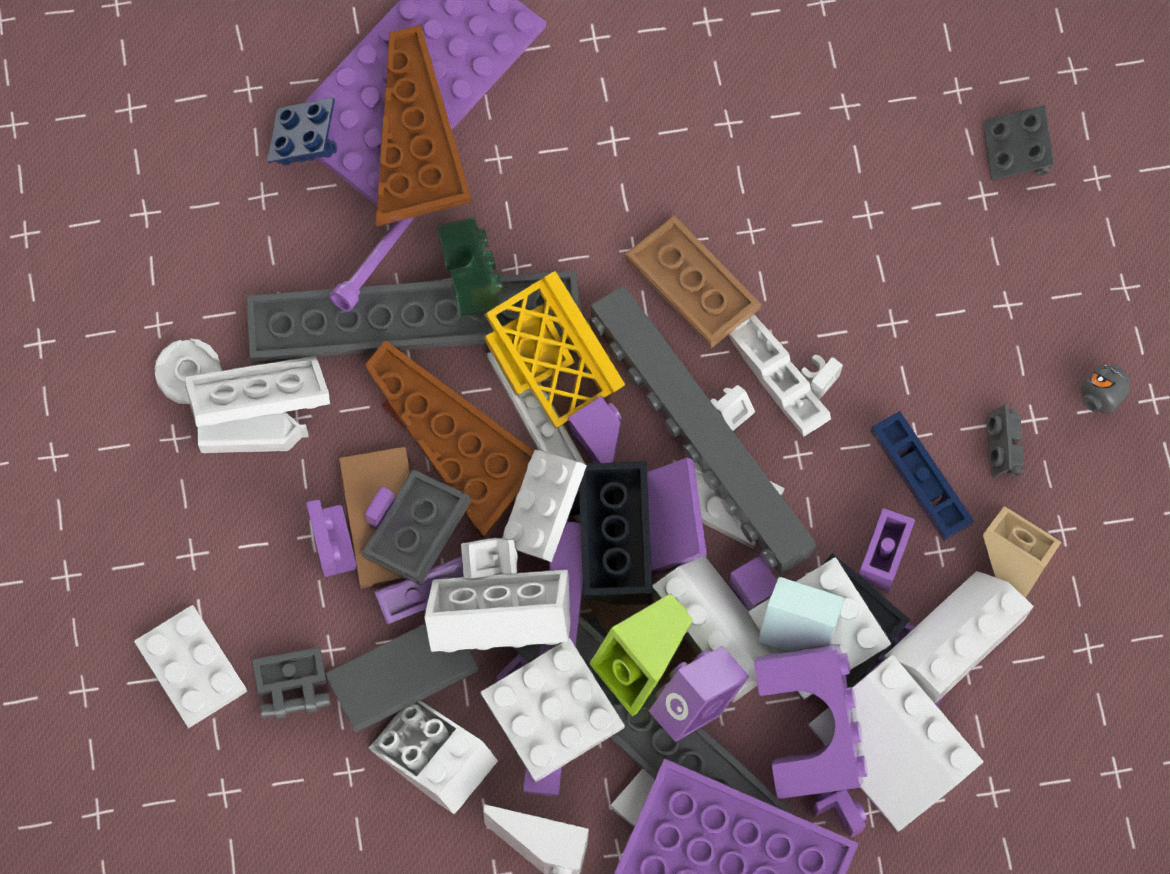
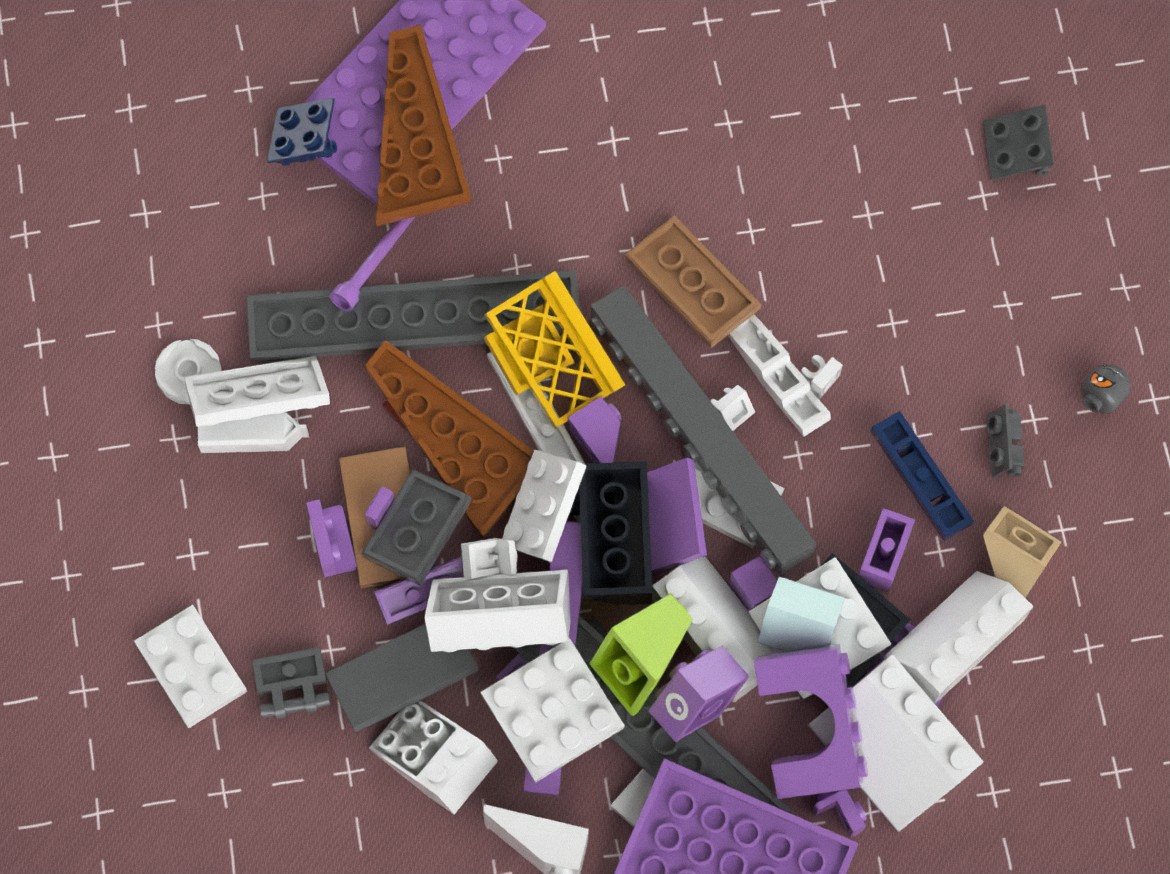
clear green arch [436,216,503,317] -> none

